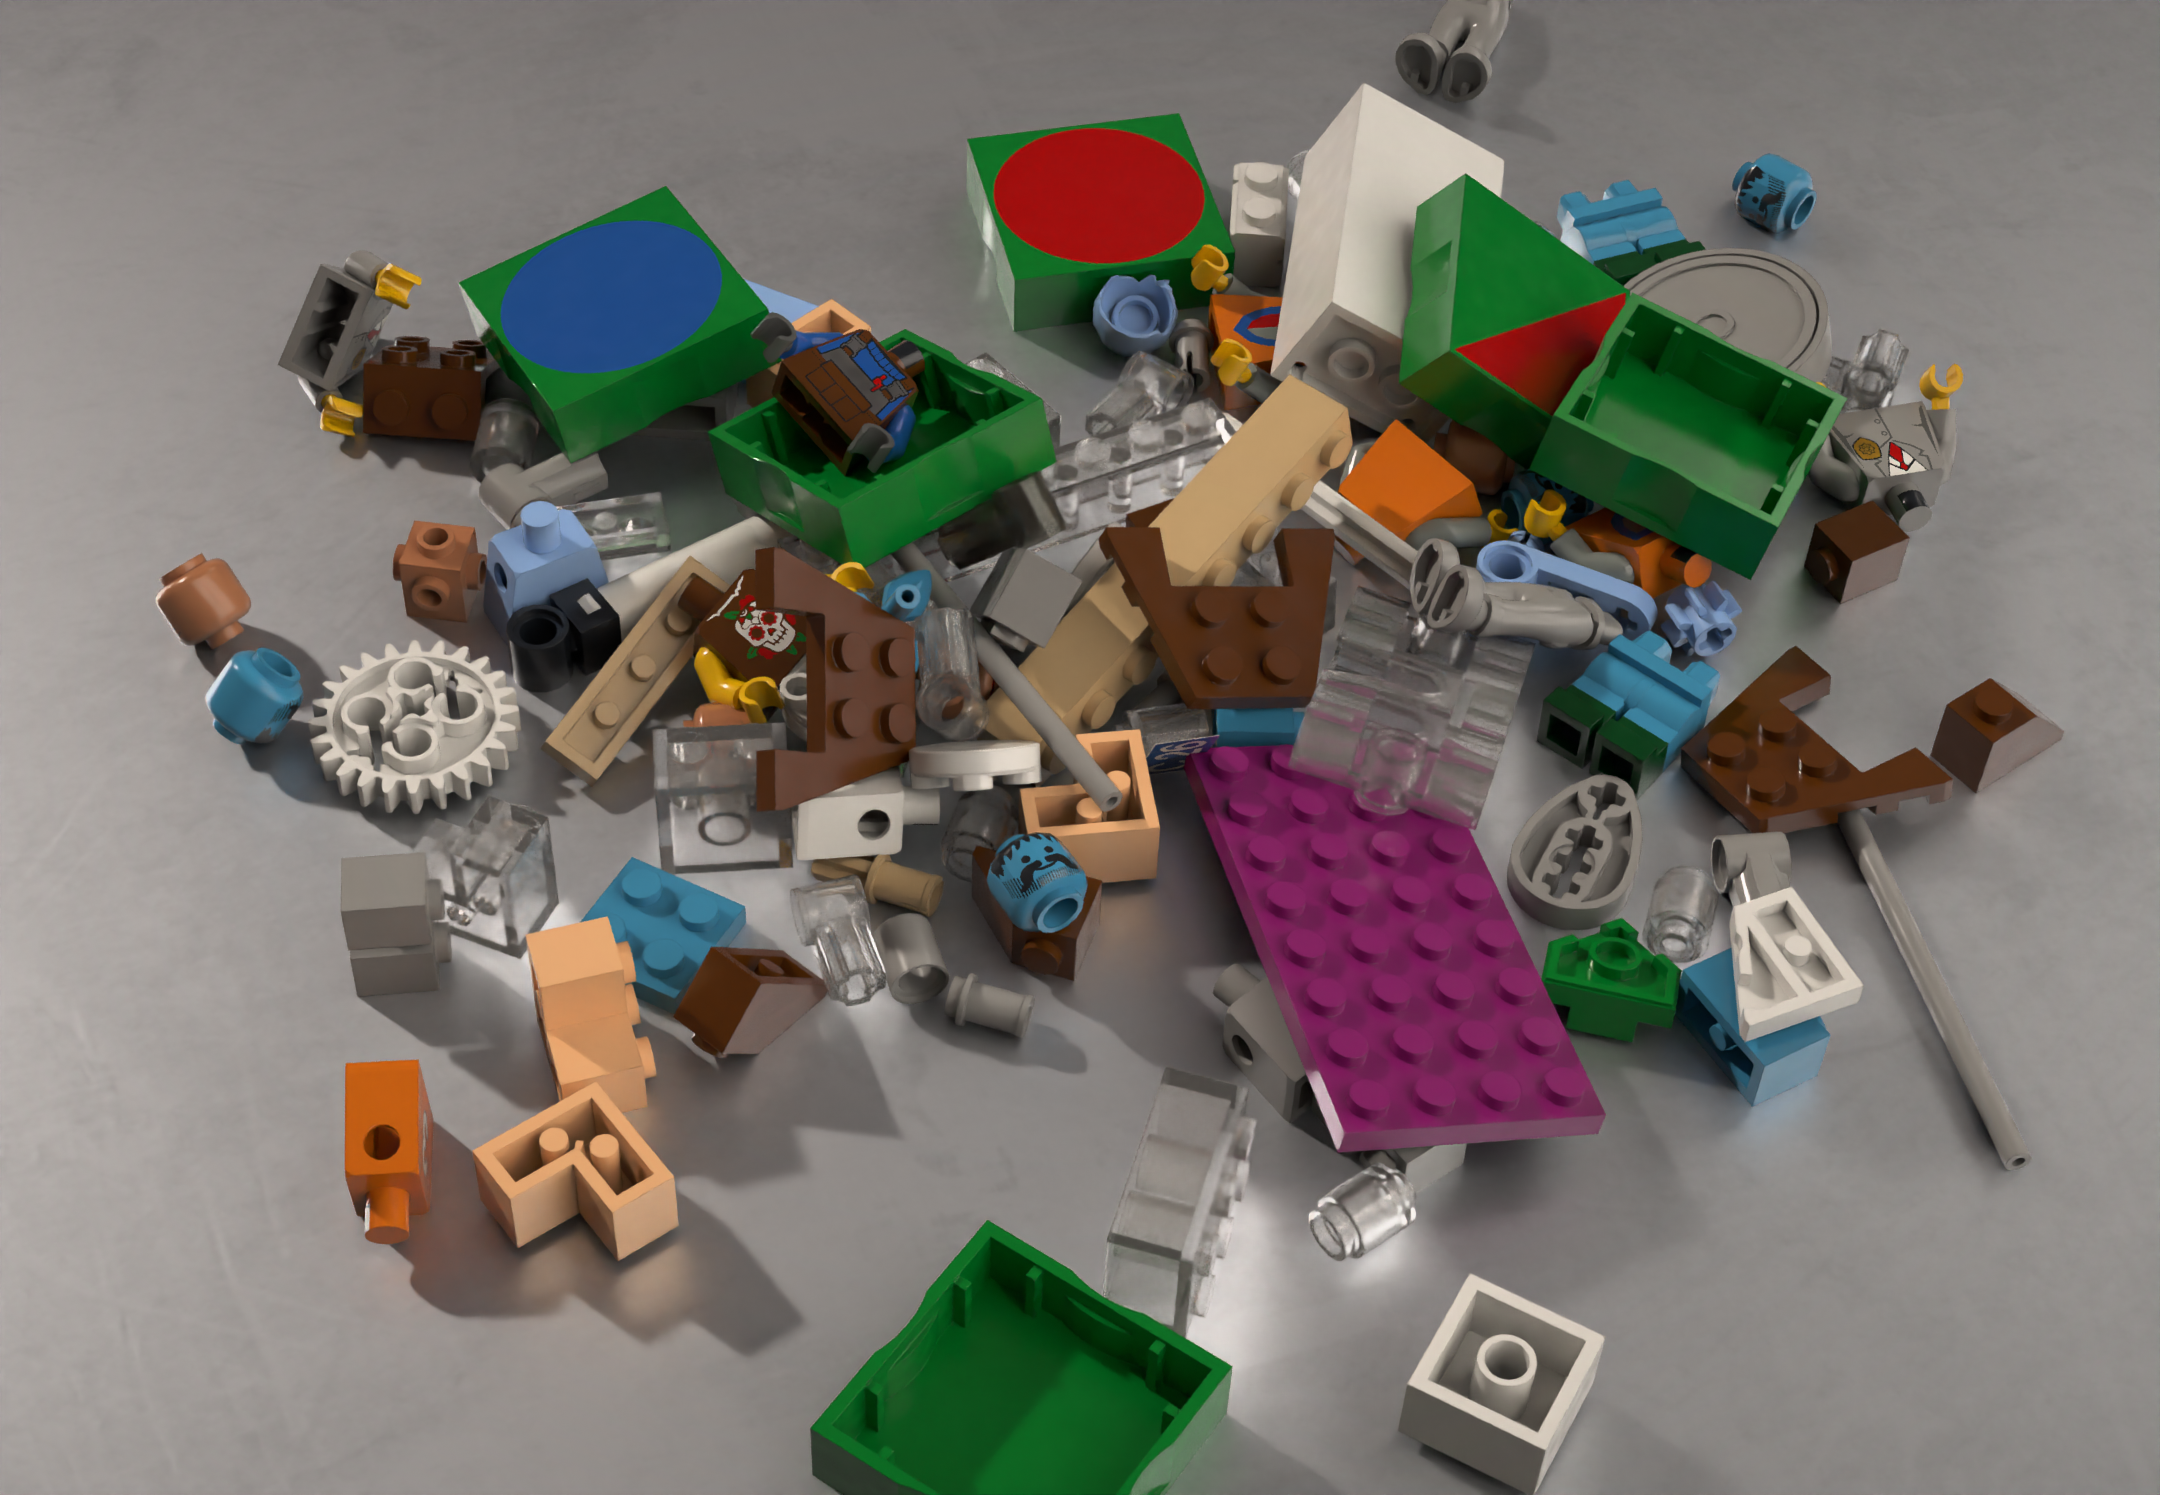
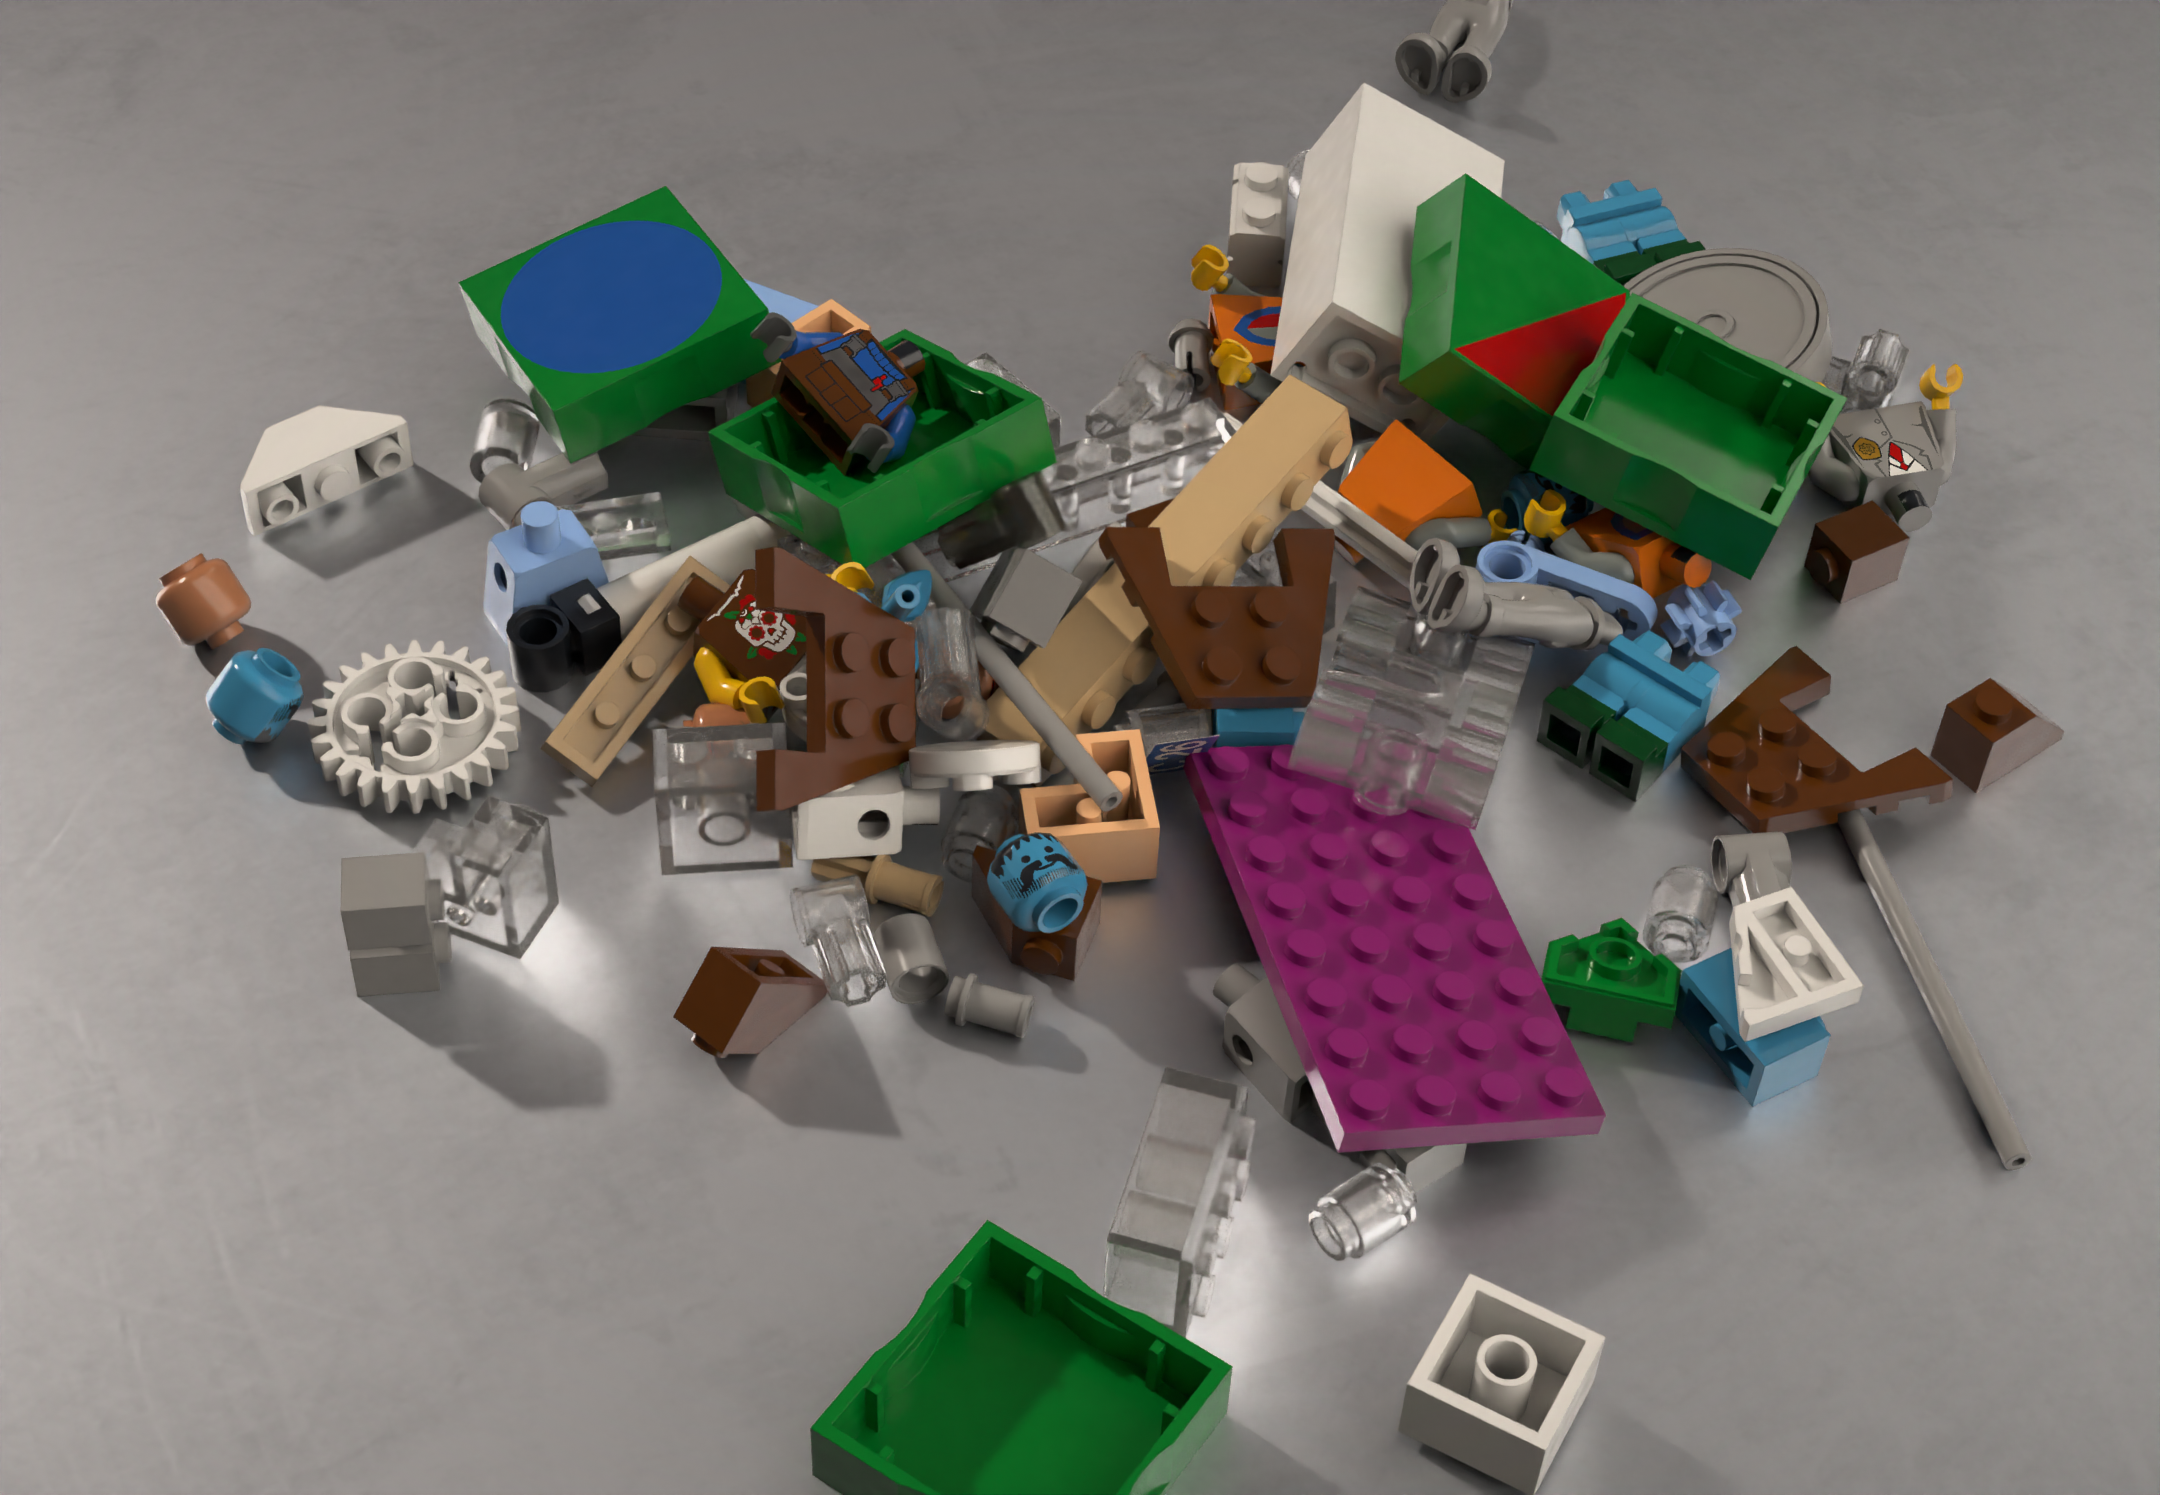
light grey torso [278,251,422,438] -> none
orange torso [345,1059,433,1244] -> none
reddish brown bracket [363,336,500,441] -> none
nougat brick [393,520,487,623] -> none
light nougat brick [472,1082,679,1261] -> none
light nougat brick [526,916,656,1113] -> none
dark azure plate [580,857,746,1014] -> none
tile [966,113,1235,332] -> none
light blue hair [1093,275,1178,358] -> none
nougat head [1433,420,1515,496] -> none
light grey piece [1507,774,1643,930] -> none
dark azure head [1732,153,1817,234] -> none
none -> white slope [239,405,414,536]

